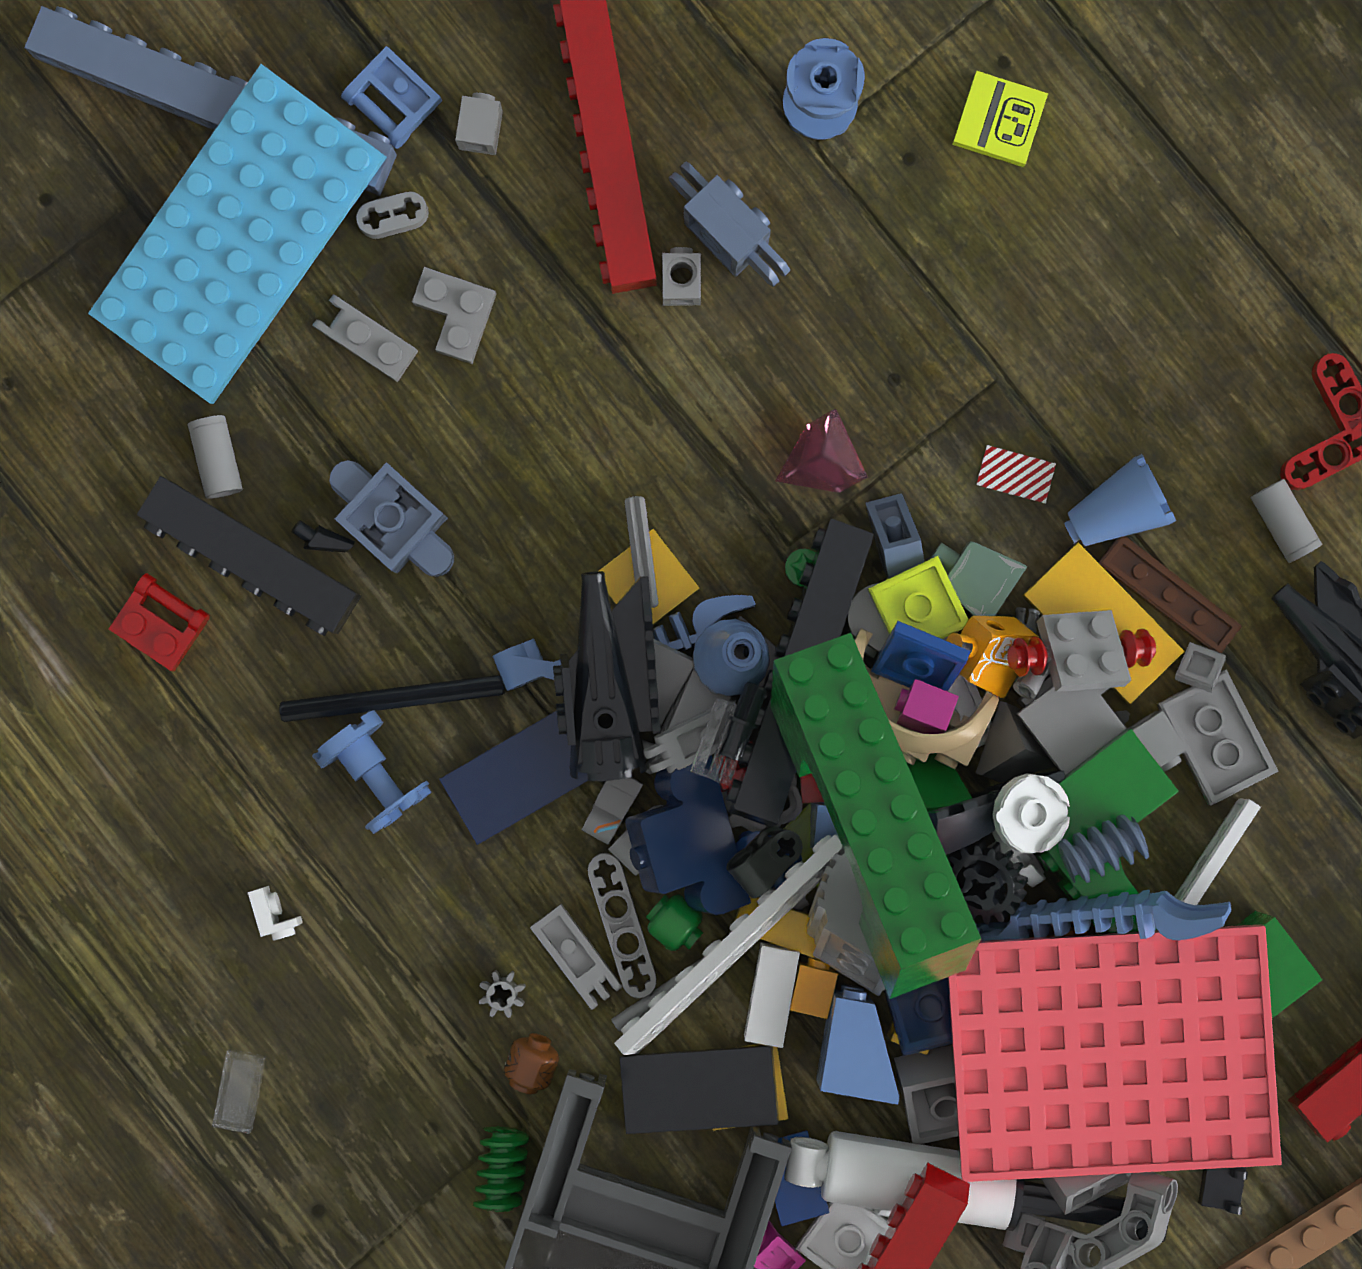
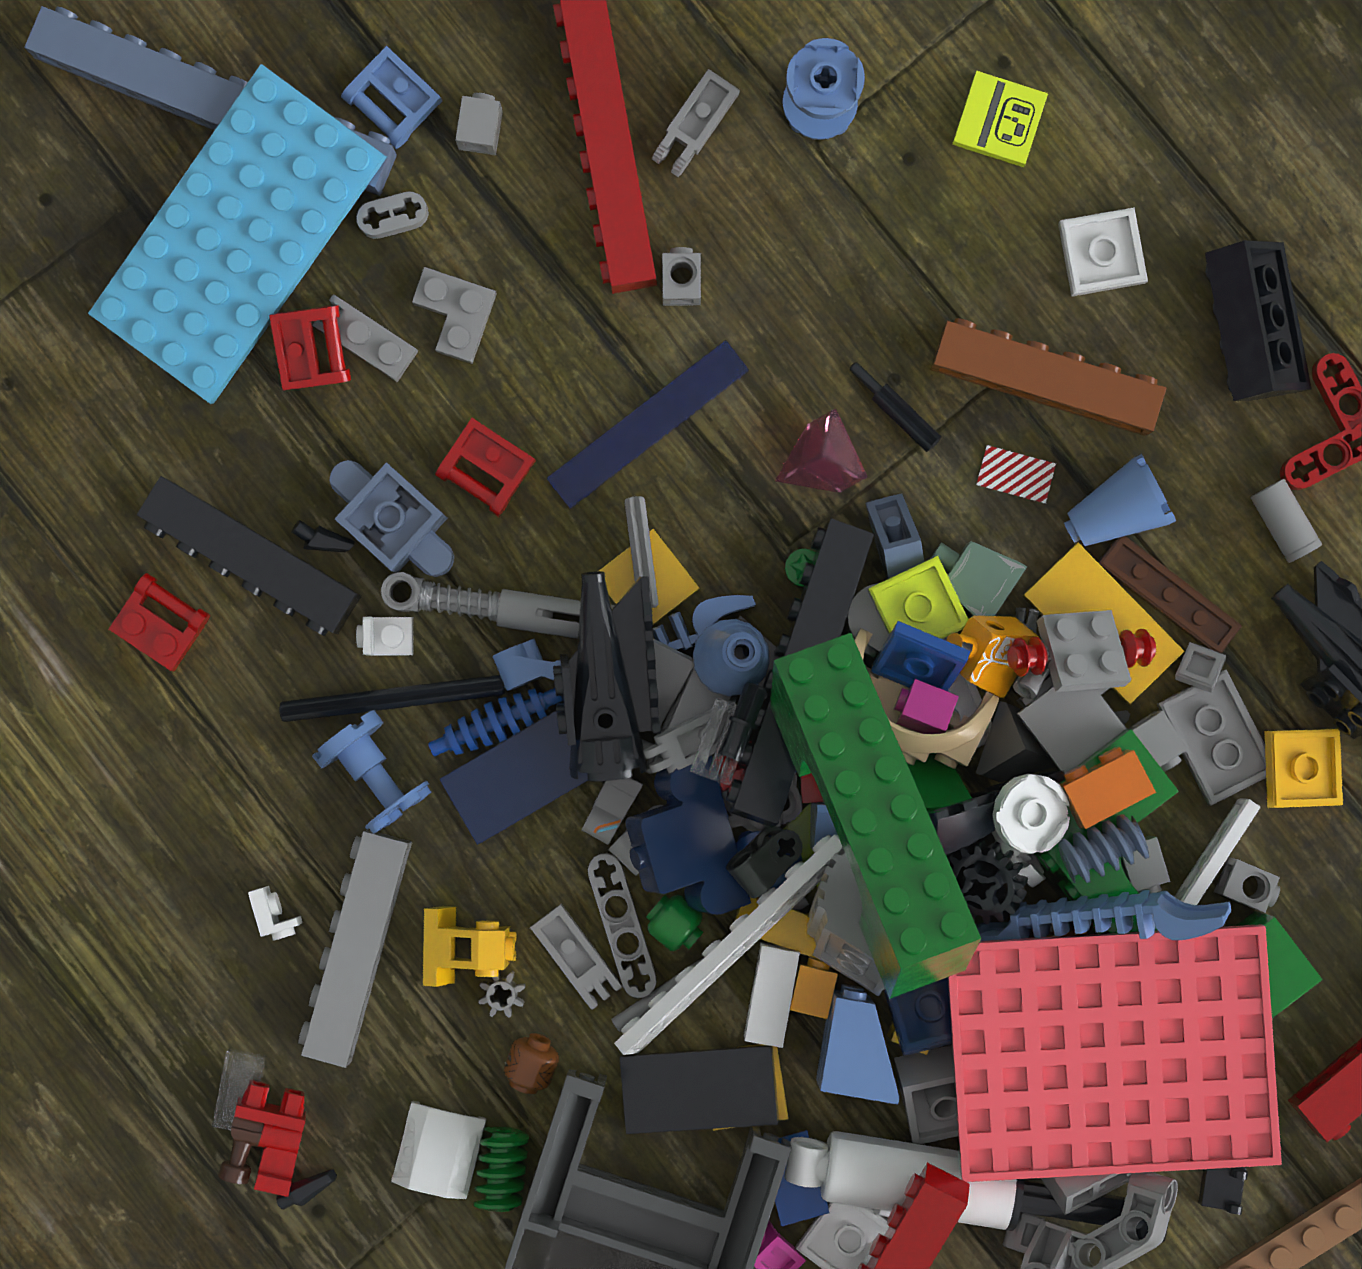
light grey pin [188,415,243,499] -> none
sand blue brick [669,162,790,287] -> none
none -> red hips [218,1080,306,1197]
none -> red plate [269,304,351,390]
none -> black bar [276,1170,337,1210]
none -> light grey brick [298,830,412,1068]
none -> white bracket [356,616,413,656]
none -> light grey piece [381,572,614,639]
none -> white slope [391,1101,486,1199]
none -> yellow tile [423,906,517,987]
none -> blue piece [428,688,563,757]
none -> red plate [435,418,536,517]
none -> clear blue tile [547,340,749,509]
none -> light grey hinge [652,69,740,177]
none -> black axle [850,362,942,452]
none -> dark orange brick [930,318,1167,436]
none -> white tile [1058,208,1148,296]
none -> orange brick [1059,746,1156,829]
none -> light grey brick [1120,835,1171,894]
none -> black slope [1205,240,1312,401]
none -> light grey brick [1214,857,1280,913]
none -> yellow tile [1264,729,1343,808]

